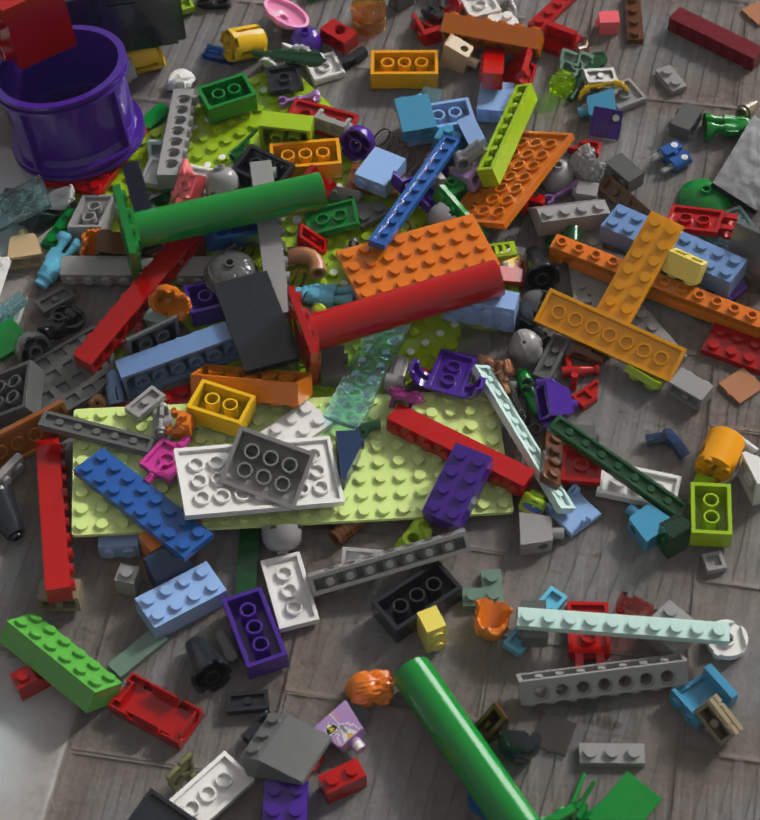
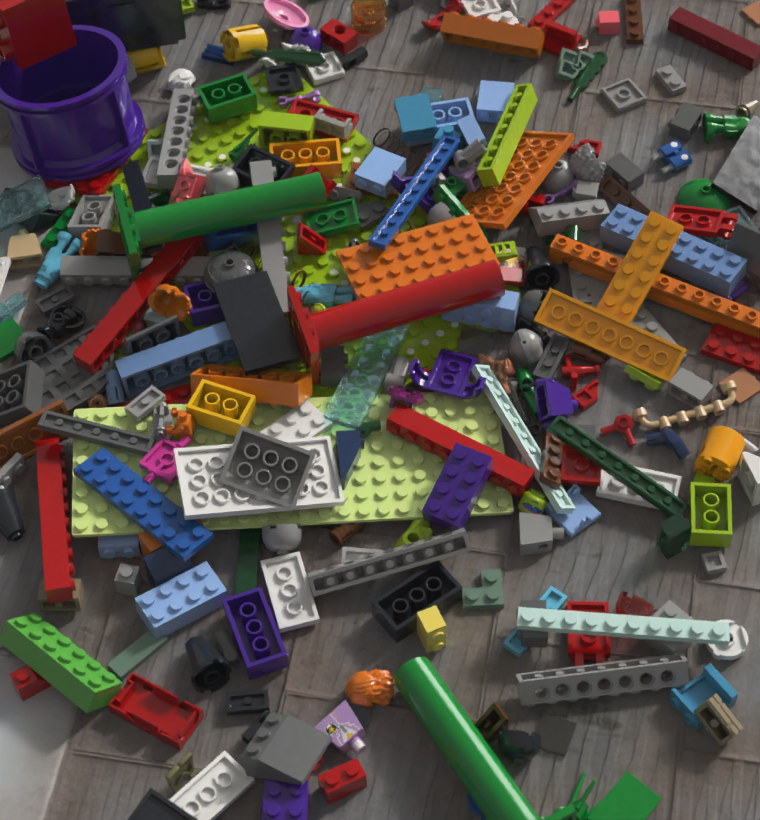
green tile [143,102,170,132] -> none
nougat cylinder [287,246,327,280] -> none
dark purple cylinder [339,125,375,161] -> none
light orange brick [370,50,438,89] -> none
red bracket [410,13,442,47] -> none
black bar [421,5,444,26] -> none
tan torso [439,34,480,73] -> none
orange hair [473,597,514,641] -> none
red brick [479,47,505,90] -> none
red bracket [503,47,537,85] -> none
clear neon green brick [549,68,575,98] -> none
yellow piece [578,79,628,101] -> none
dark azure torso [578,88,616,124] -> none
light grey plate [578,743,645,767] -> none
light grey plate [581,67,618,86] -> none
dark purple sticker [589,106,624,141] -> none
dark azure torso [625,504,675,552] -> none
light yellow brick [662,248,709,286] -> none
none -> red piece [600,414,636,447]
none -> tan bar [631,381,738,432]

